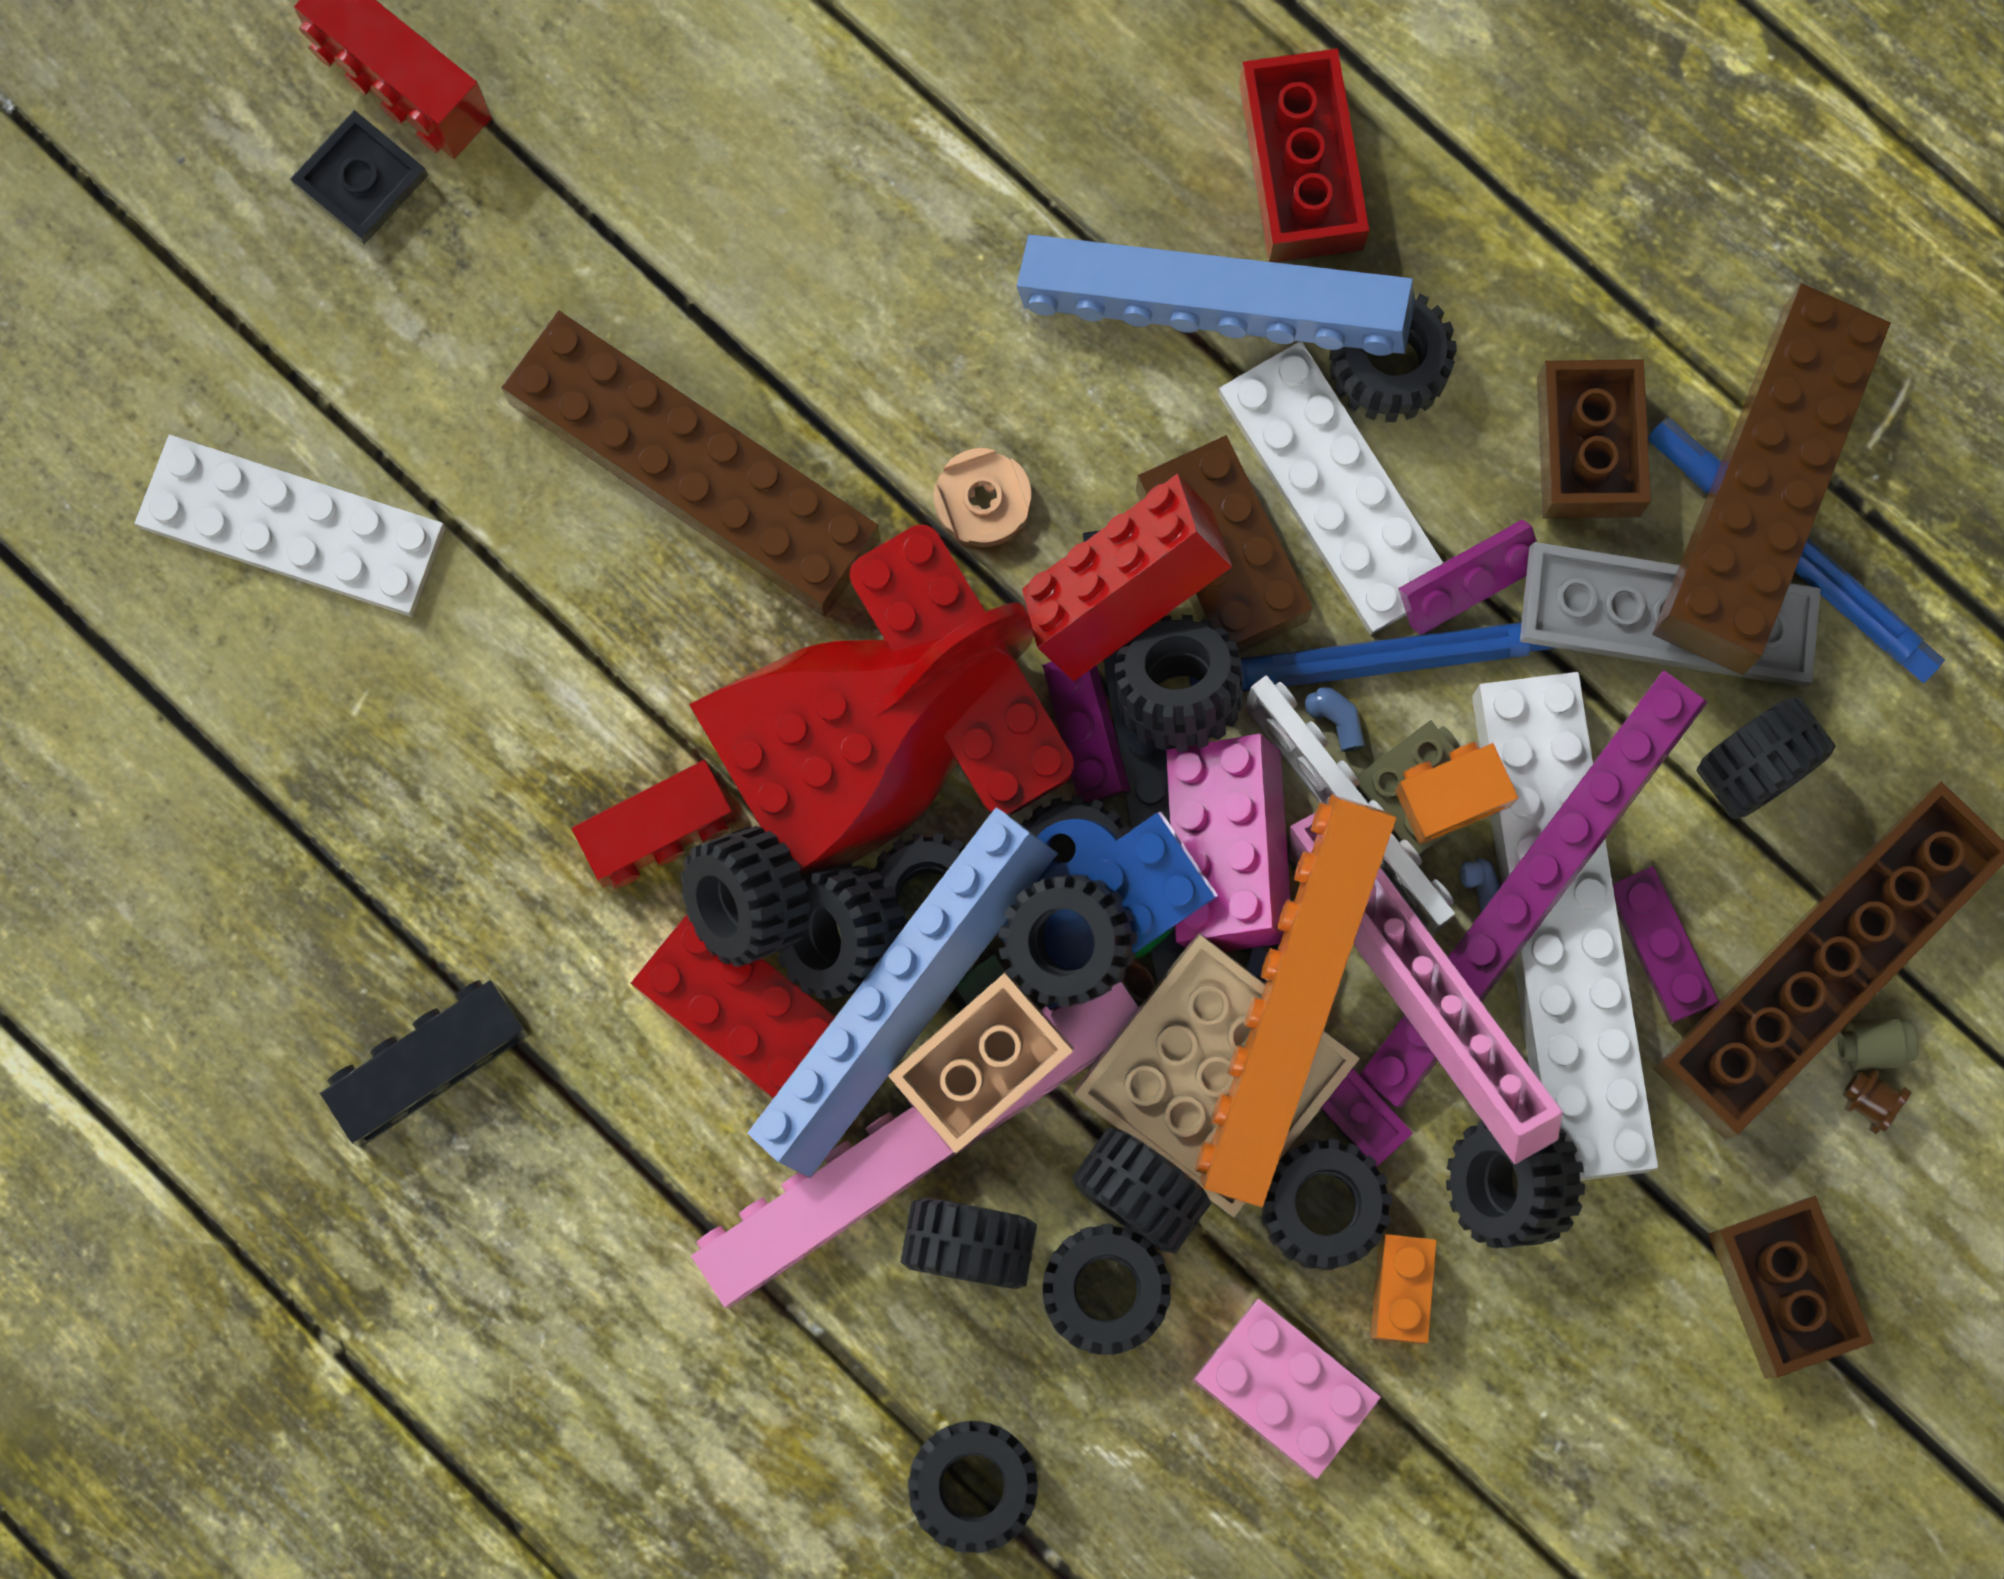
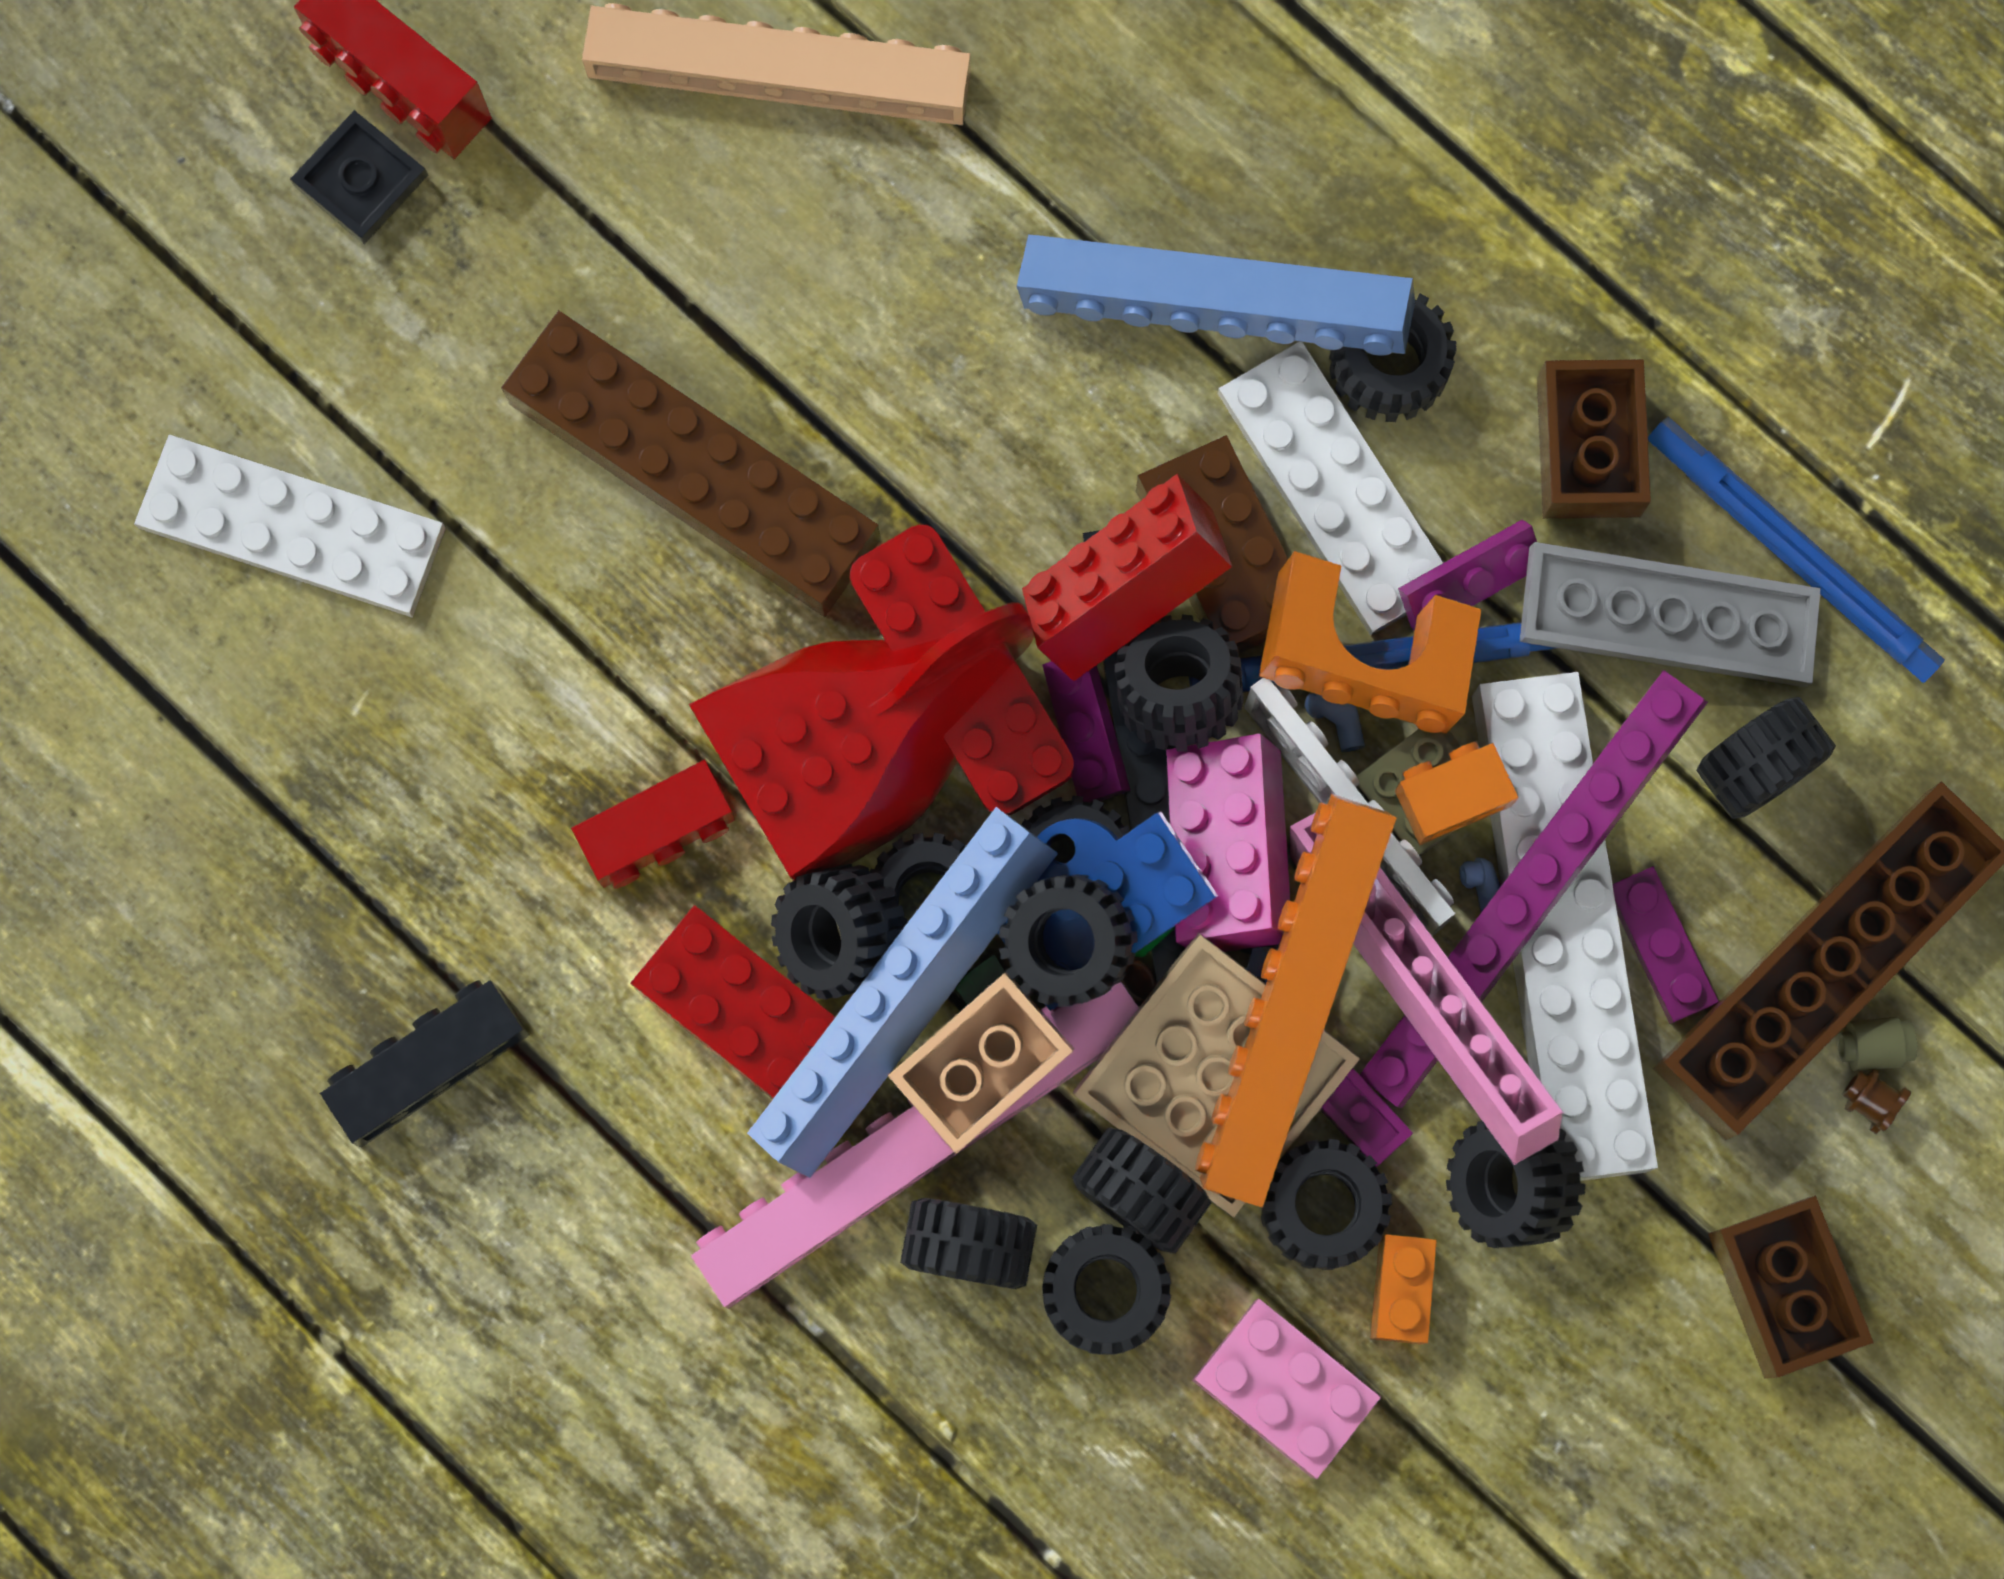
black tyre [681,826,810,966] -> none
black tyre [908,1421,1038,1553] -> none
light nougat plate [934,448,1031,547] -> none
red brick [1239,48,1369,263] -> none
reddish brown brick [1652,283,1891,675] -> none
none -> light nougat brick [582,3,971,125]
none -> orange arch [1259,551,1481,734]

